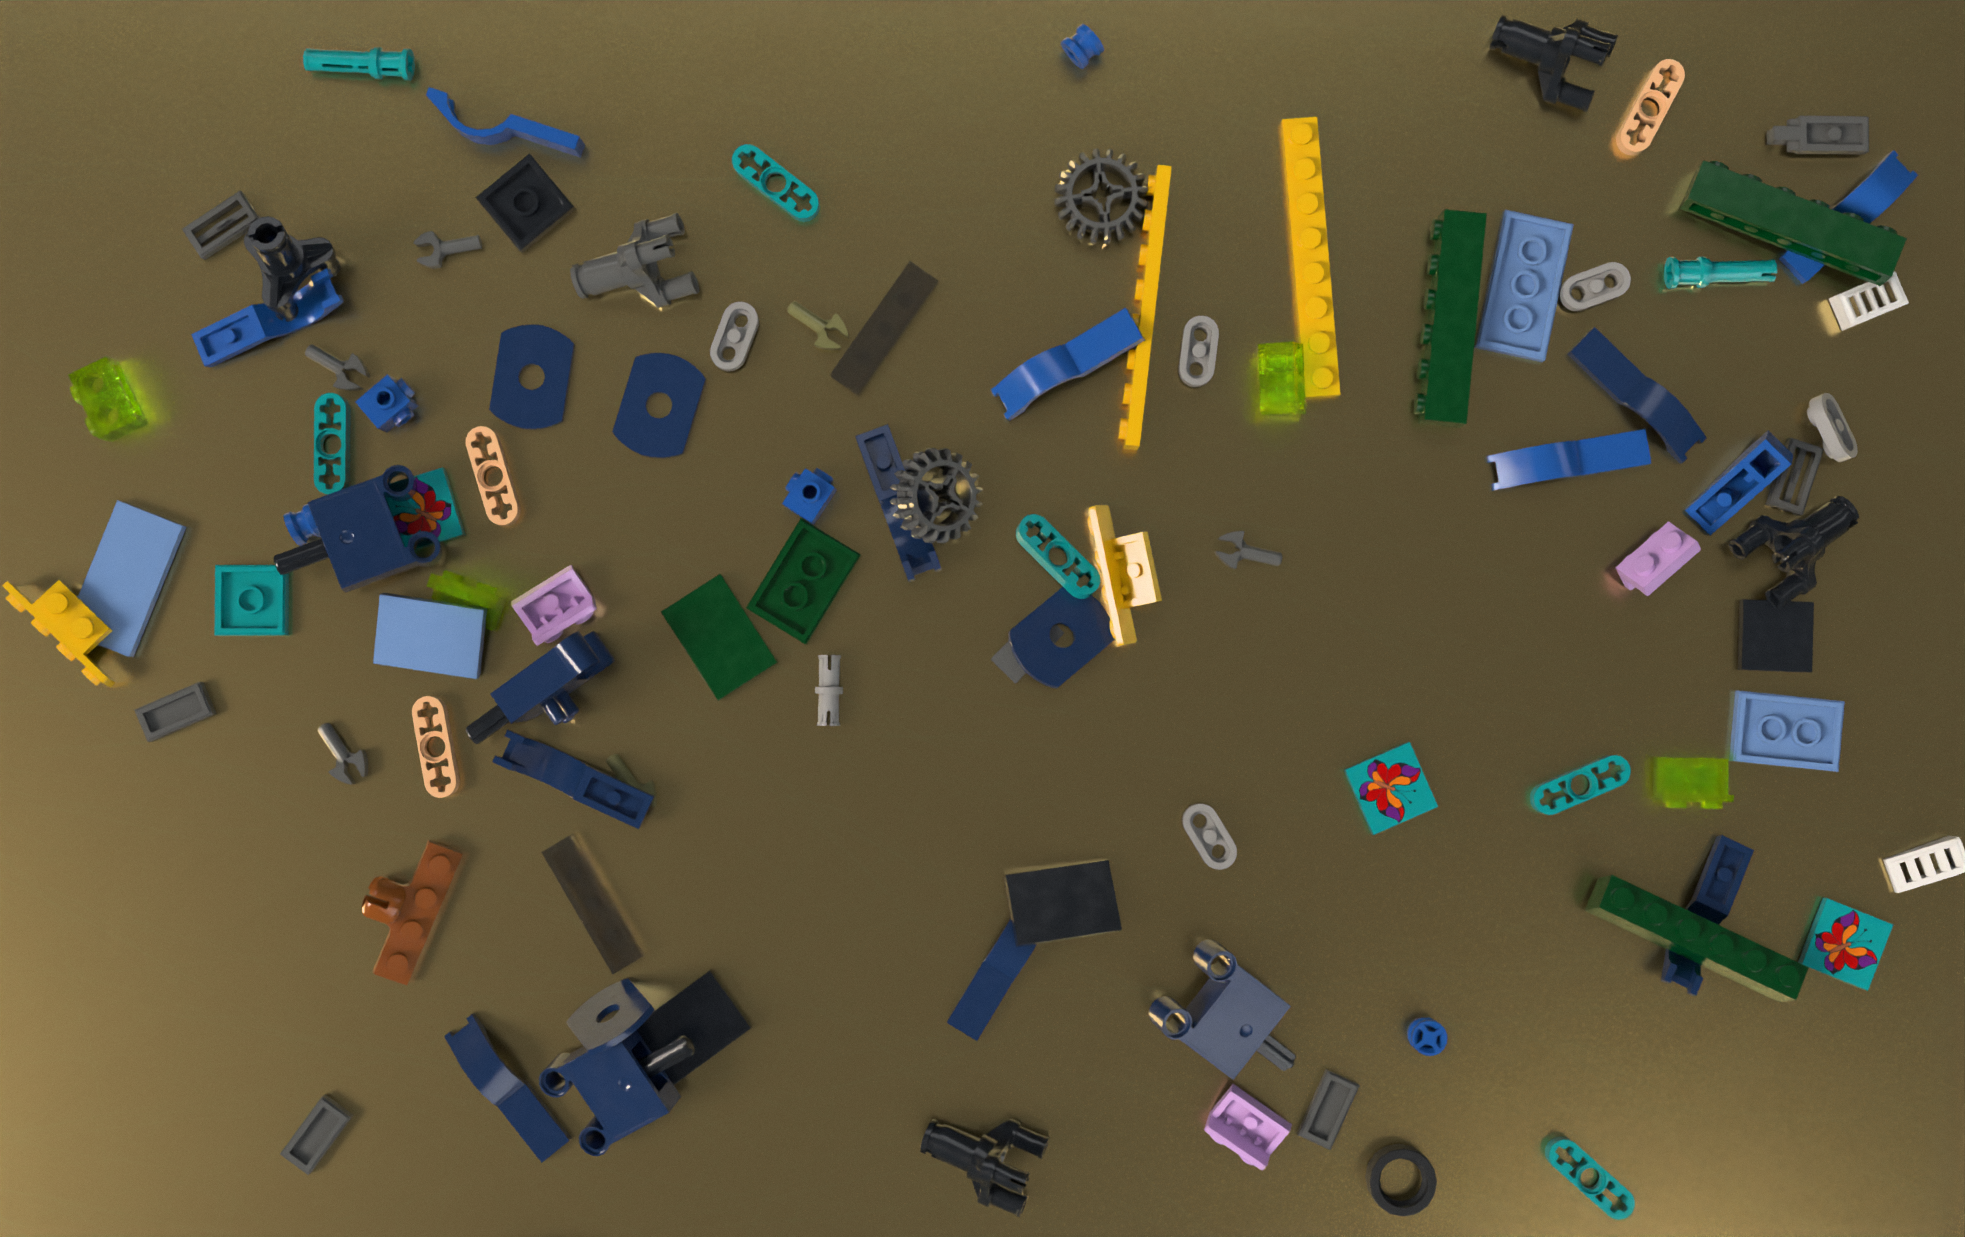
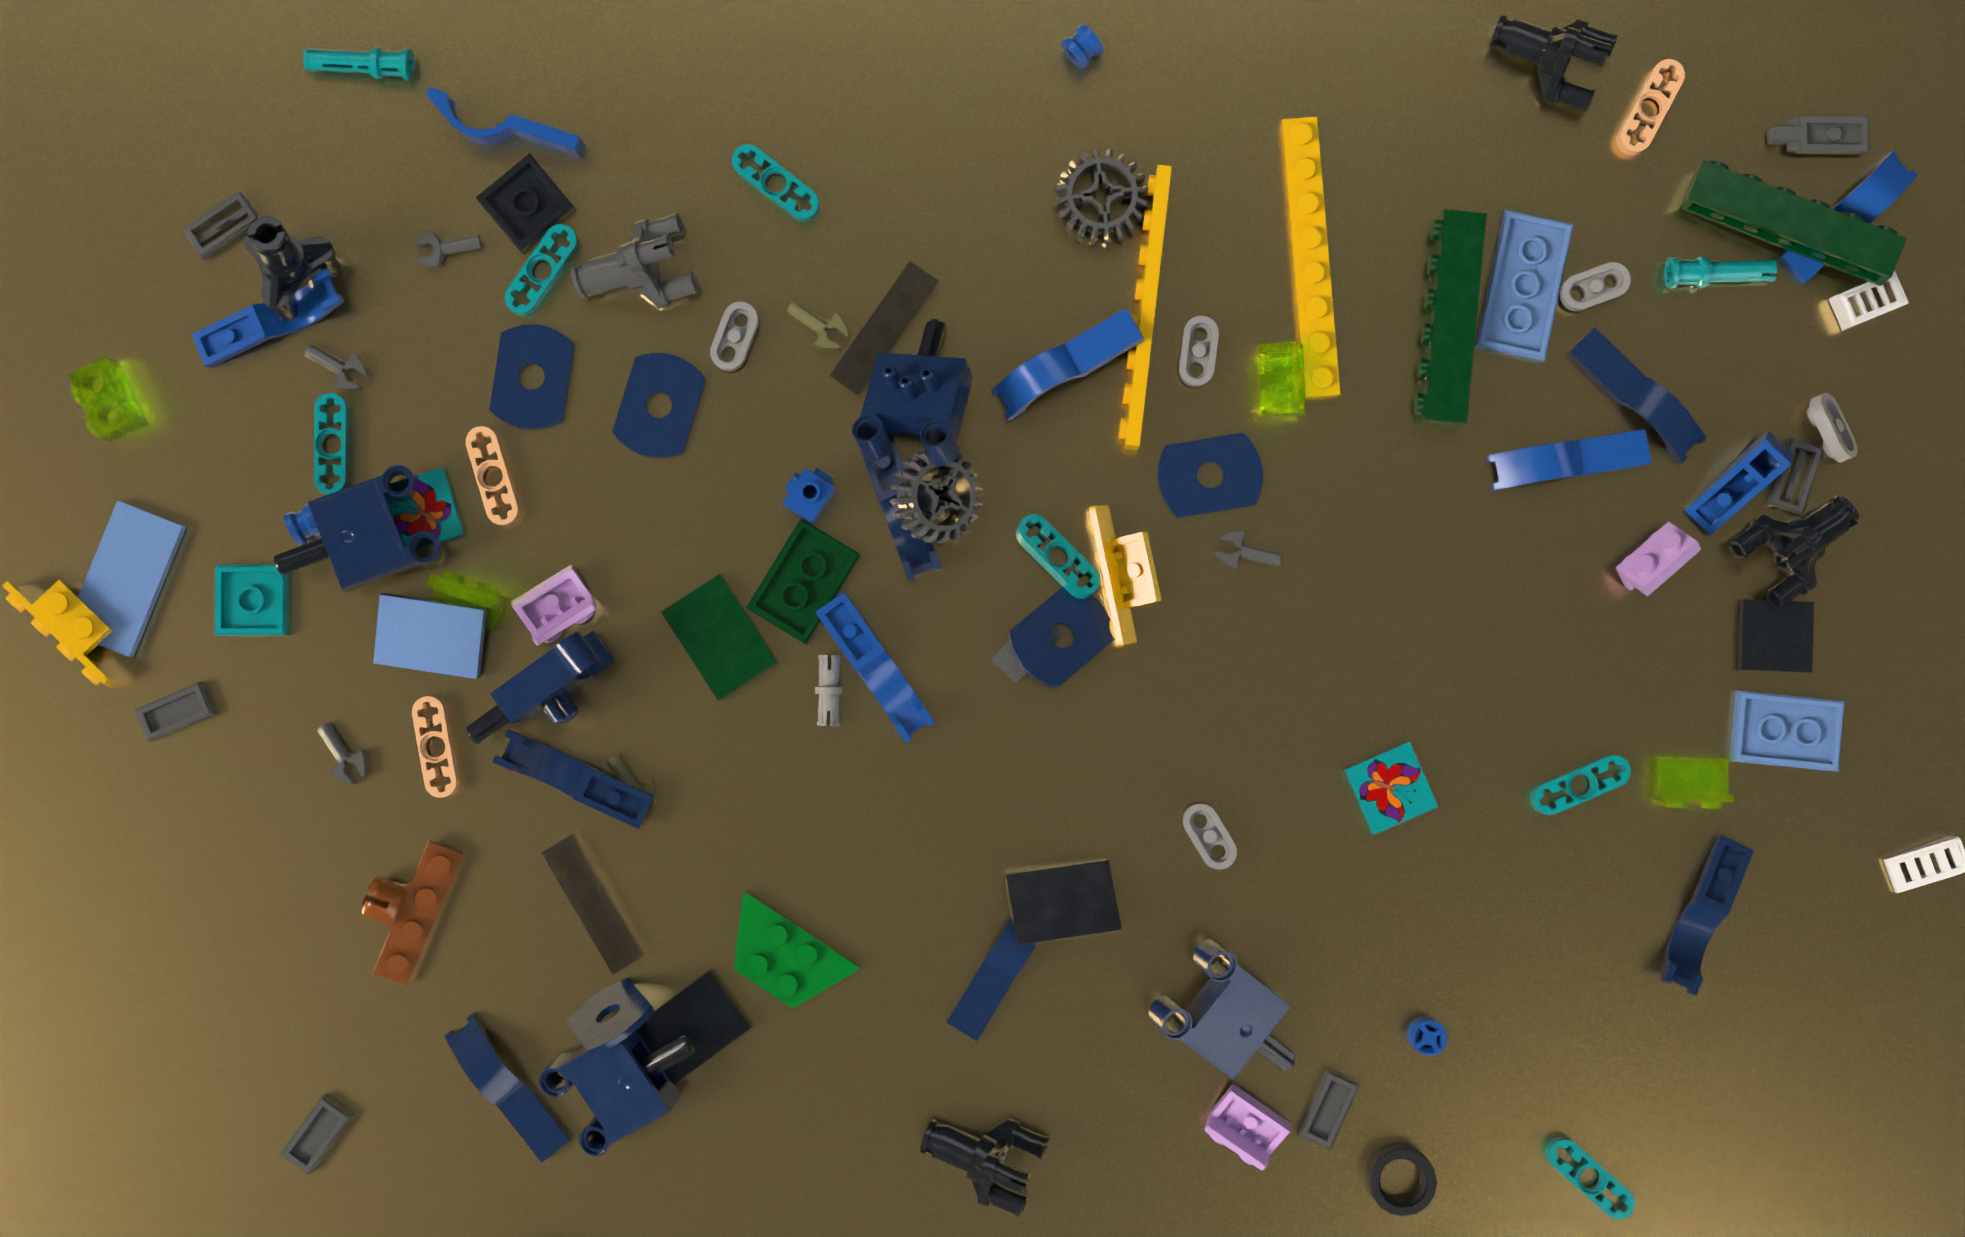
blue brick [355,374,419,433] -> none
dark green brick [1585,875,1809,1002] -> none
teal tile [1798,897,1893,991] -> none
none -> teal beam [505,224,579,316]
none -> green wing [734,891,860,1009]
none -> blue piece [815,592,935,743]
none -> dark blue piece [852,319,973,466]
none -> dark blue piece [1158,433,1263,518]

